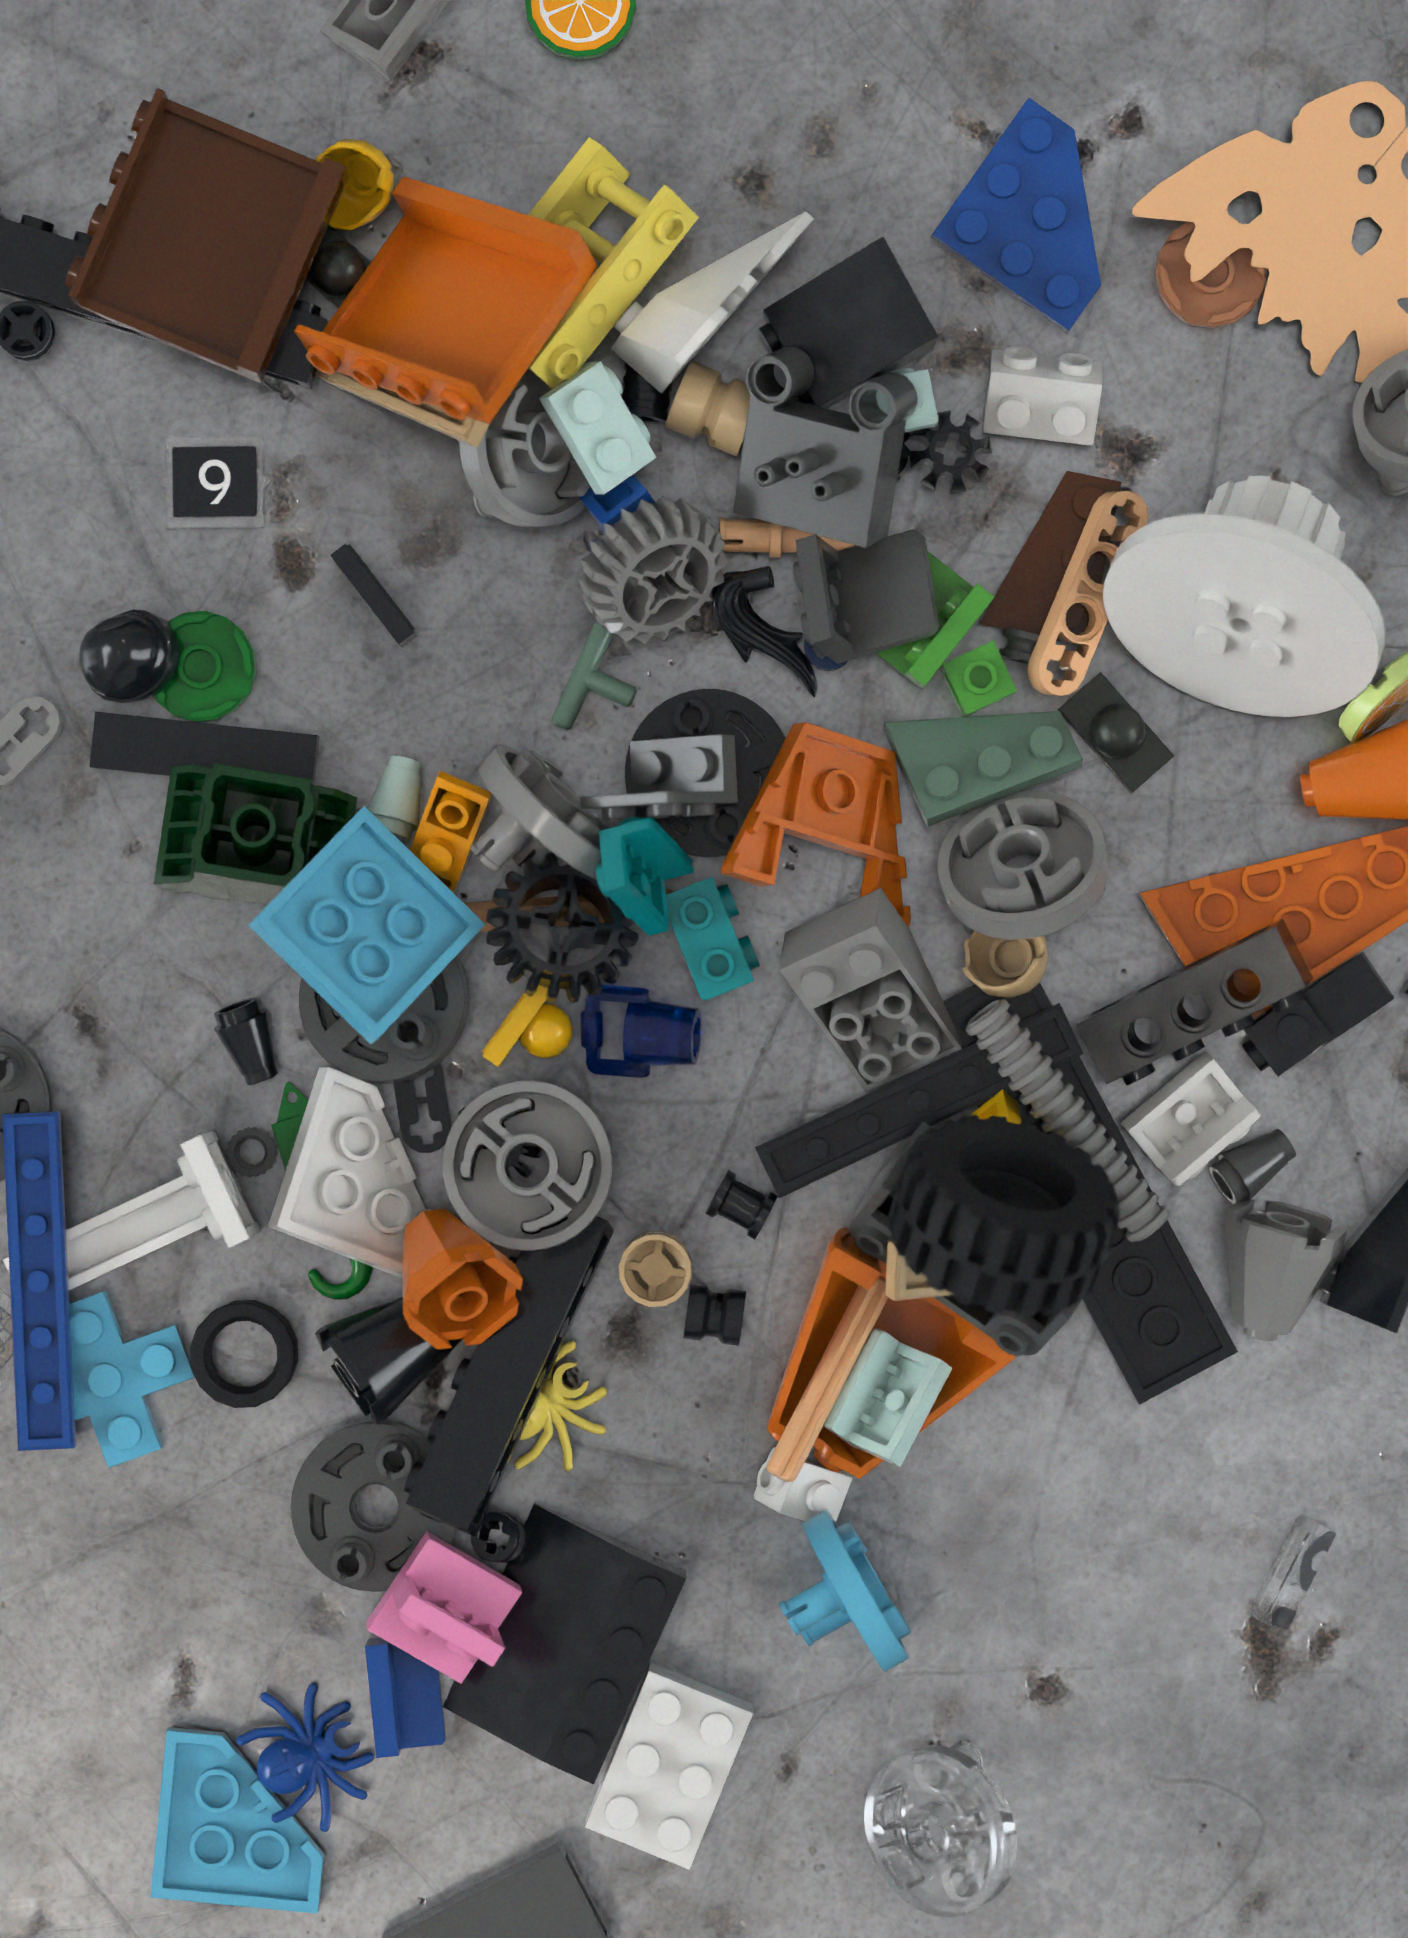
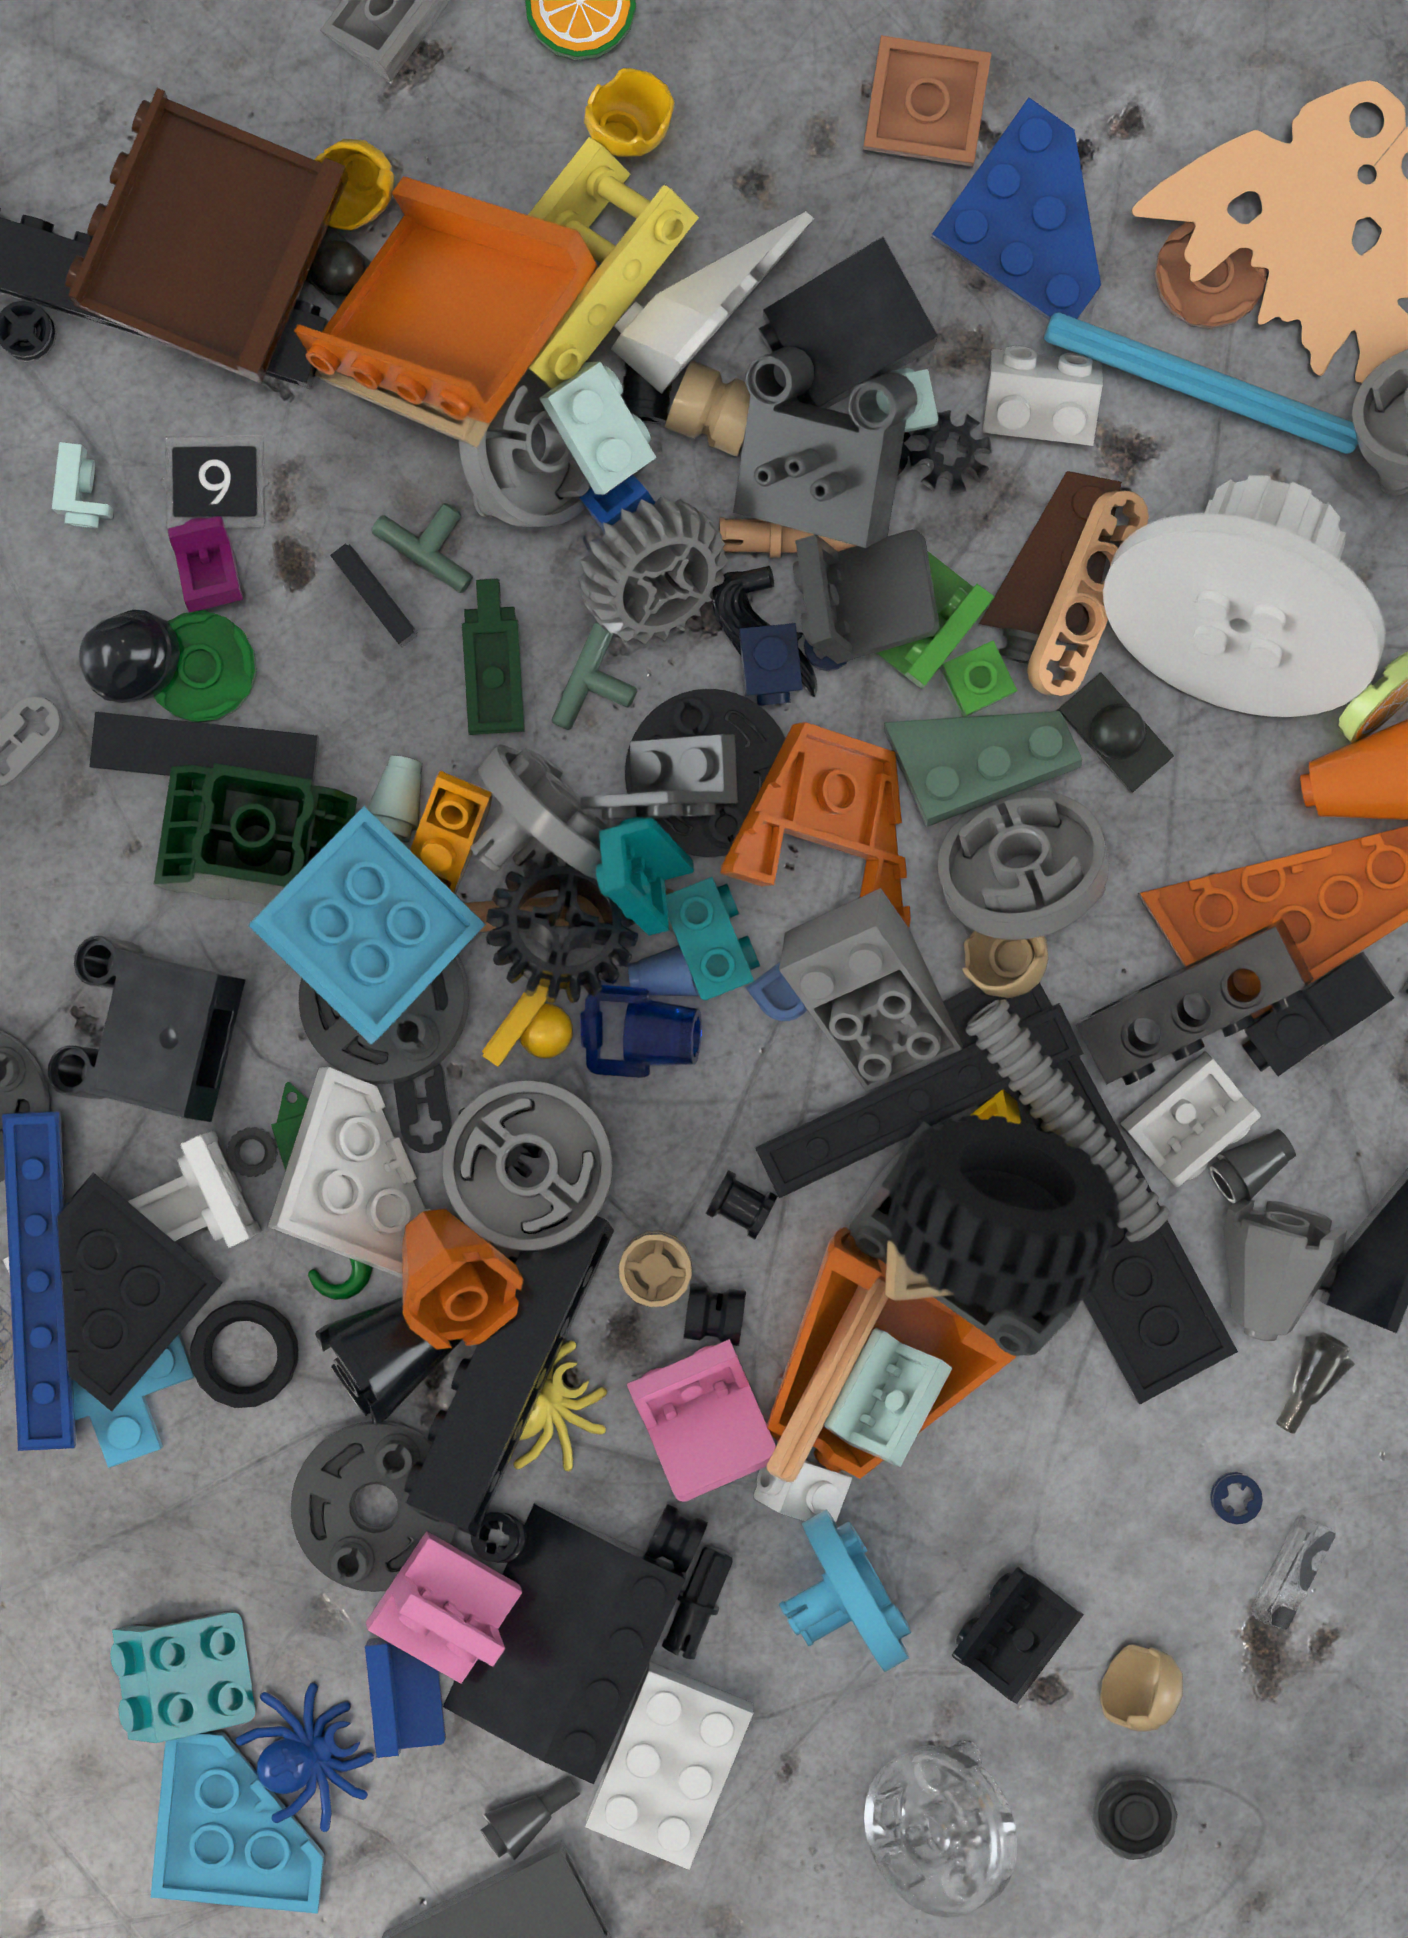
black cone [214,998,278,1085] -> none
none -> black piece [48,936,246,1122]
none -> light aqua bracket [52,442,114,528]
none -> black plate [56,1172,222,1412]
none -> teal bracket [110,1612,255,1743]
none -> magenta bracket [168,516,243,613]
none -> sand green piece [371,503,473,593]
none -> dark green hinge [462,578,525,735]
none -> dark grey cone [480,1776,580,1861]
none -> yellow hair [584,68,675,157]
none -> bright pink bracket [627,1339,776,1502]
none -> medium blue cone [628,945,700,996]
none -> black wheel [644,1504,708,1573]
none -> black axle [662,1547,733,1659]
none -> dark blue bracket [739,623,803,706]
none -> medium blue tile [745,962,807,1021]
none -> nougat plate [863,35,991,167]
none -> black bracket [952,1567,1084,1704]
none -> medium azure axle [1044,313,1358,454]
none -> dark grey hair [1091,1774,1178,1860]
none -> tan hair [1100,1645,1183,1732]
none -> dark blue bush [1210,1472,1263,1525]
none -> clear smoke cone [1276,1332,1355,1434]

